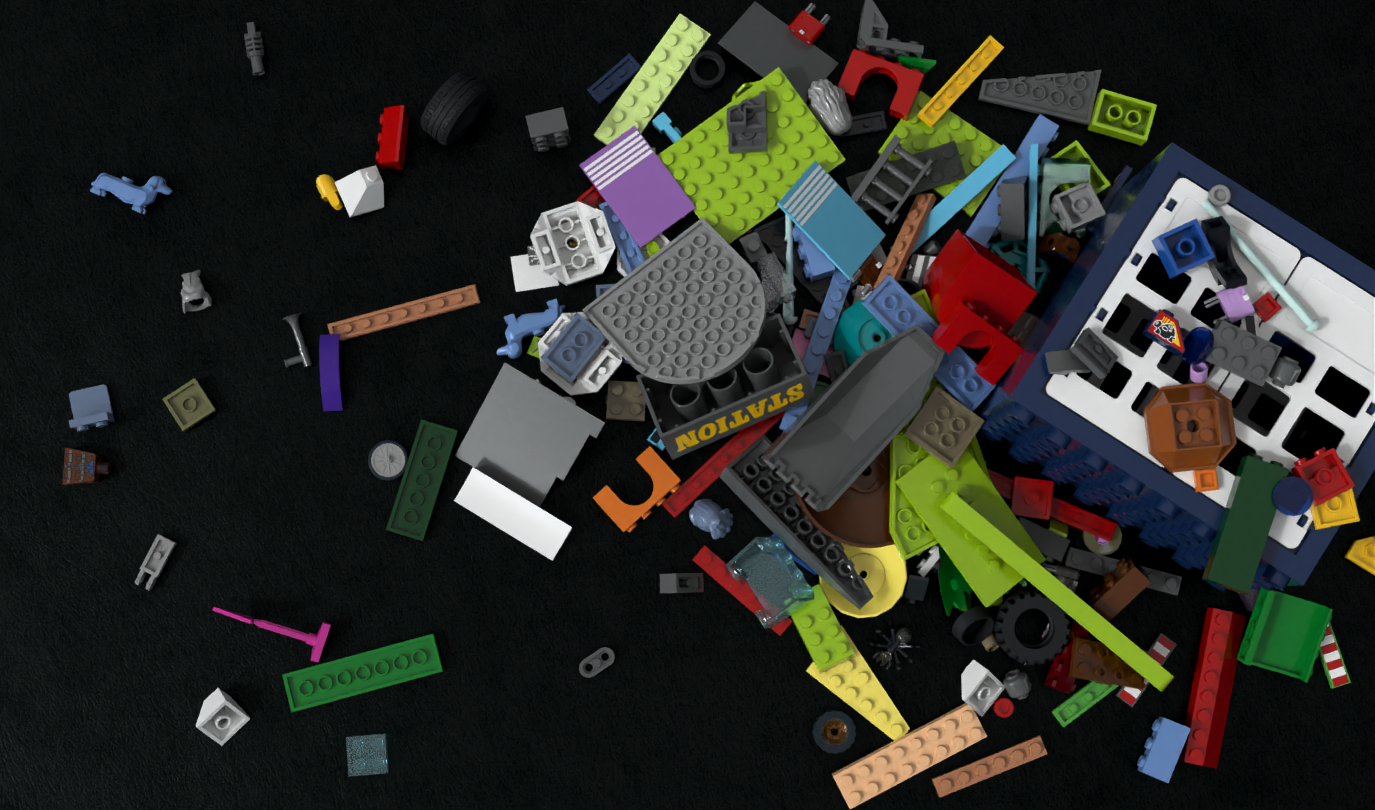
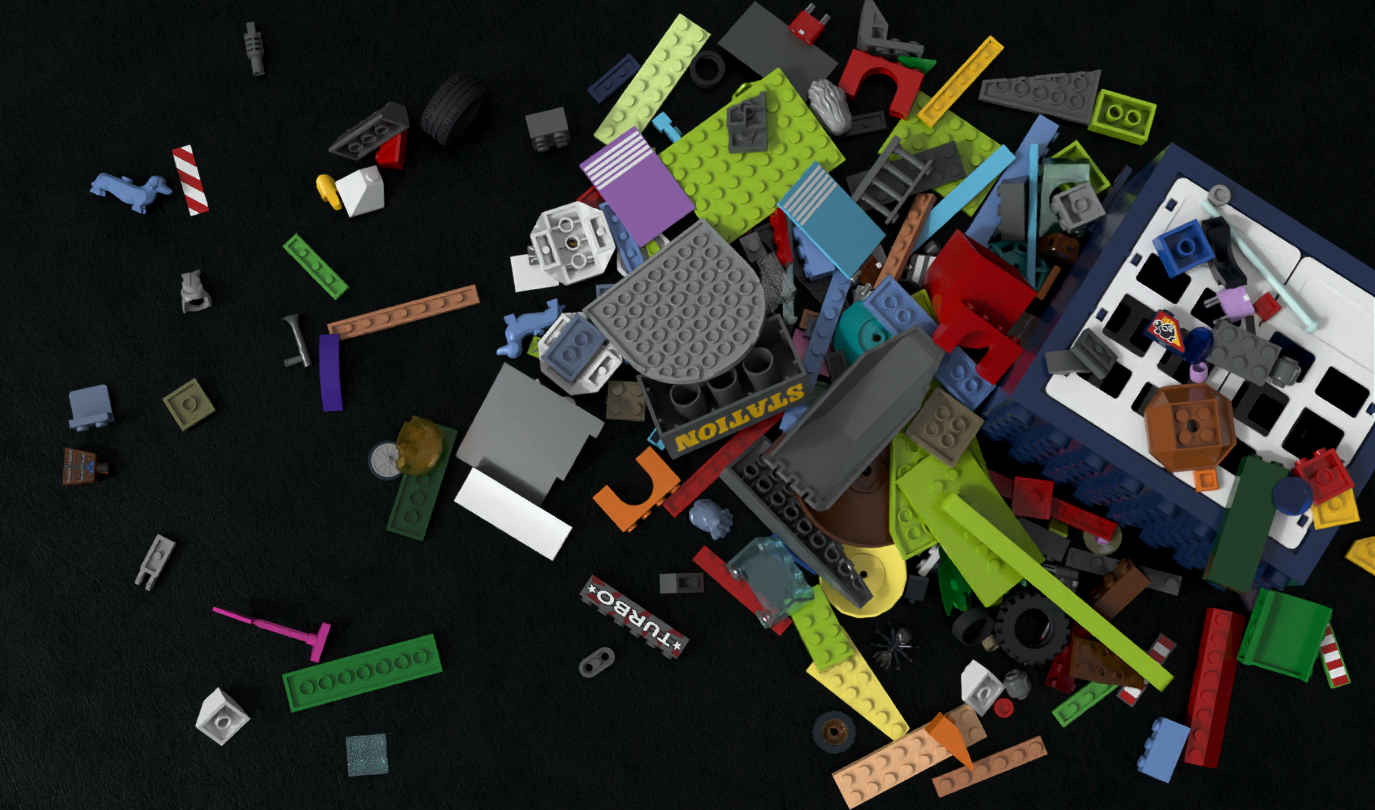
none -> sticker [172,145,209,216]
none -> bright green tile [283,233,350,301]
none -> dark grey slope [329,102,410,161]
none -> clear yellow cylinder [395,416,443,476]
none -> brick [580,575,690,660]
none -> red plate [770,208,793,268]
none -> orange slope [925,712,974,771]
none -> orange tile [1033,265,1061,303]

